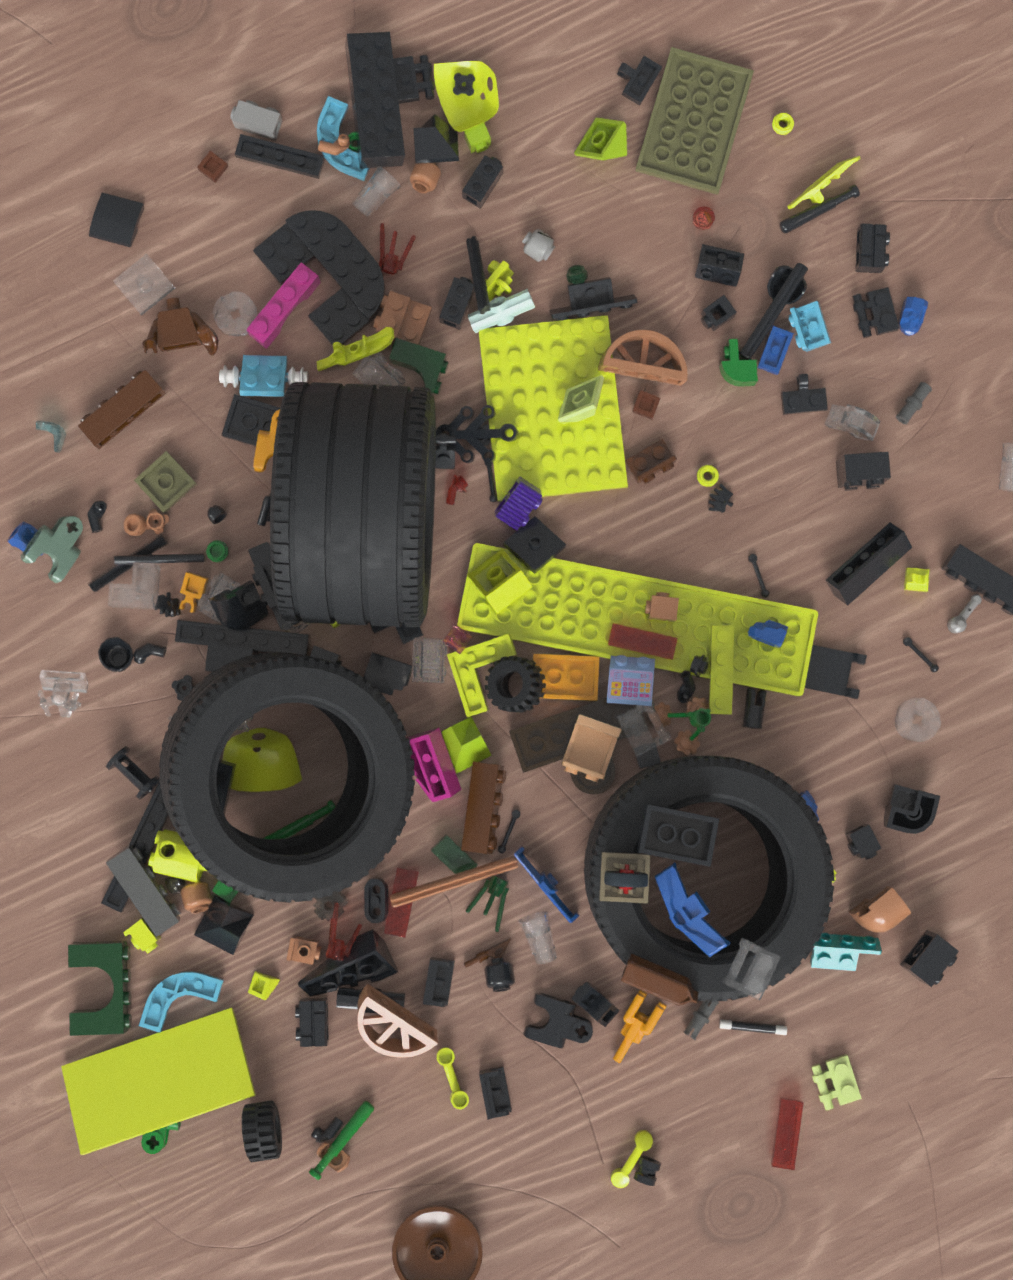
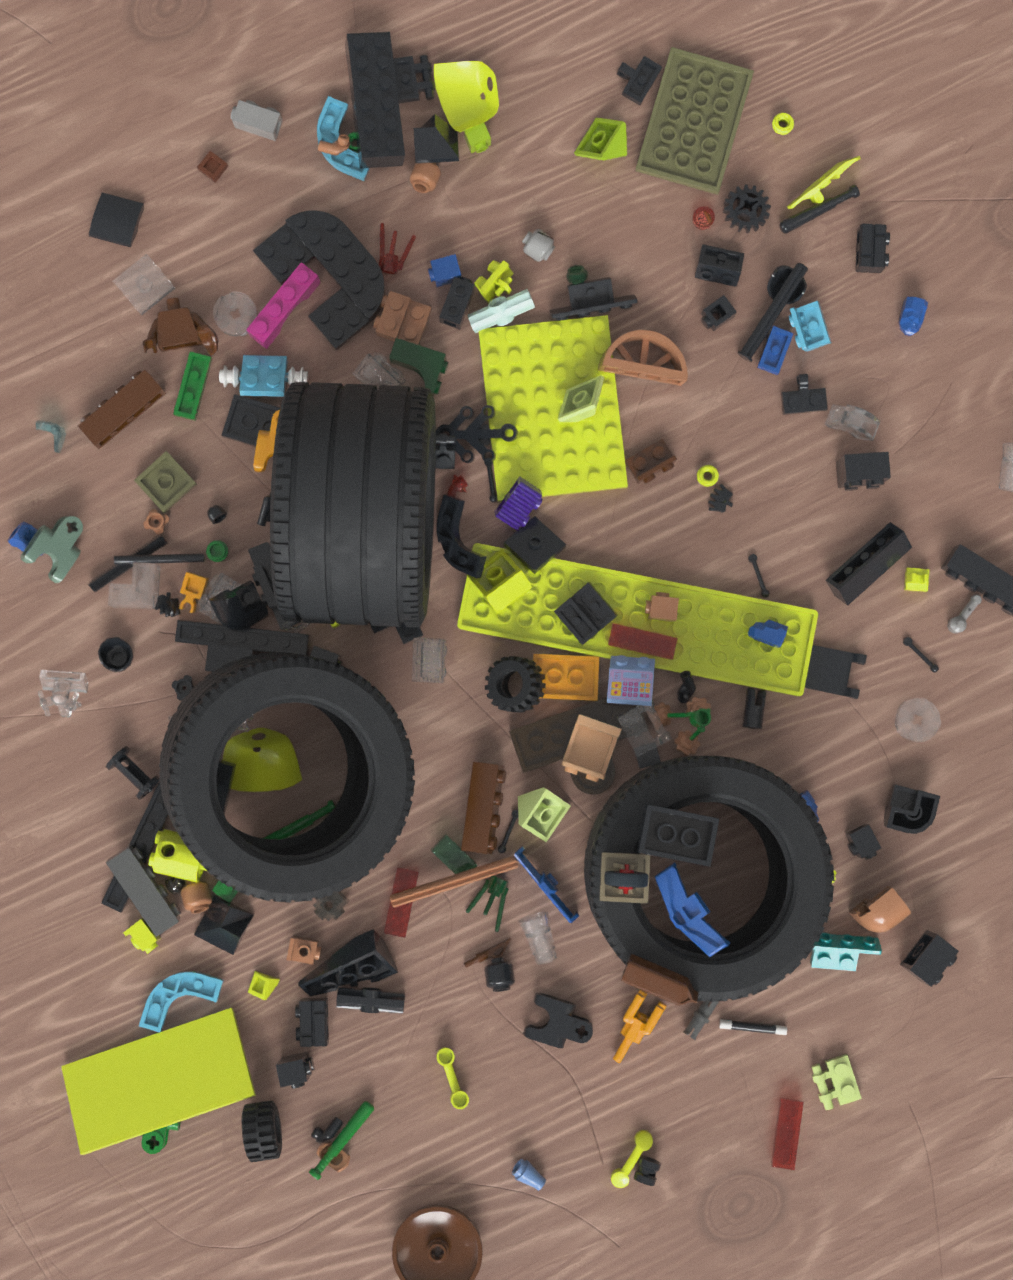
dark green arch [68,941,132,1036] -> none
black arm [87,500,107,533] -> none
nougat tile [124,514,147,536] -> none
black arm [133,643,167,664] -> none
black plate [235,134,325,179] -> none
neon yellow piece [317,327,395,371] -> none
clear red plant [326,903,362,961] -> none
clear plant [352,166,401,217] -> none
nougat window [357,983,438,1058] -> none
black piece [363,652,414,695] -> none
black plate [364,878,388,923] -> none
dark pink wedge [406,728,462,802] -> none
black hinge [423,957,455,1007] -> none
lime slope [441,717,492,774] -> none
plate [442,624,472,654] -> none
neon yellow plate [447,634,517,717] -> none
black plate [453,73,475,96] -> none
black brick [462,155,504,209] -> none
black axle [466,236,491,314] -> none
black hinge [479,1066,512,1120] -> none
black brick [571,982,620,1027] -> none
copper plate [632,390,661,420] -> none
black plate [690,655,709,678] -> none
neon yellow plate [709,625,734,715] -> none
green brick [719,339,758,386] -> none
clear plate [721,938,781,1000] -> none
black plate [852,287,900,338] -> none
dark grey pin [896,382,932,425] -> none
none -> green plate [173,352,212,421]
none -> black brick [276,1052,315,1089]
none -> blue brick [428,254,461,287]
none -> black plate [437,494,486,578]
none -> medium blue cone [512,1159,546,1191]
none -> yellowish green slope [518,787,571,842]
none -> black slope [554,582,618,645]
none -> black gear [723,184,771,233]

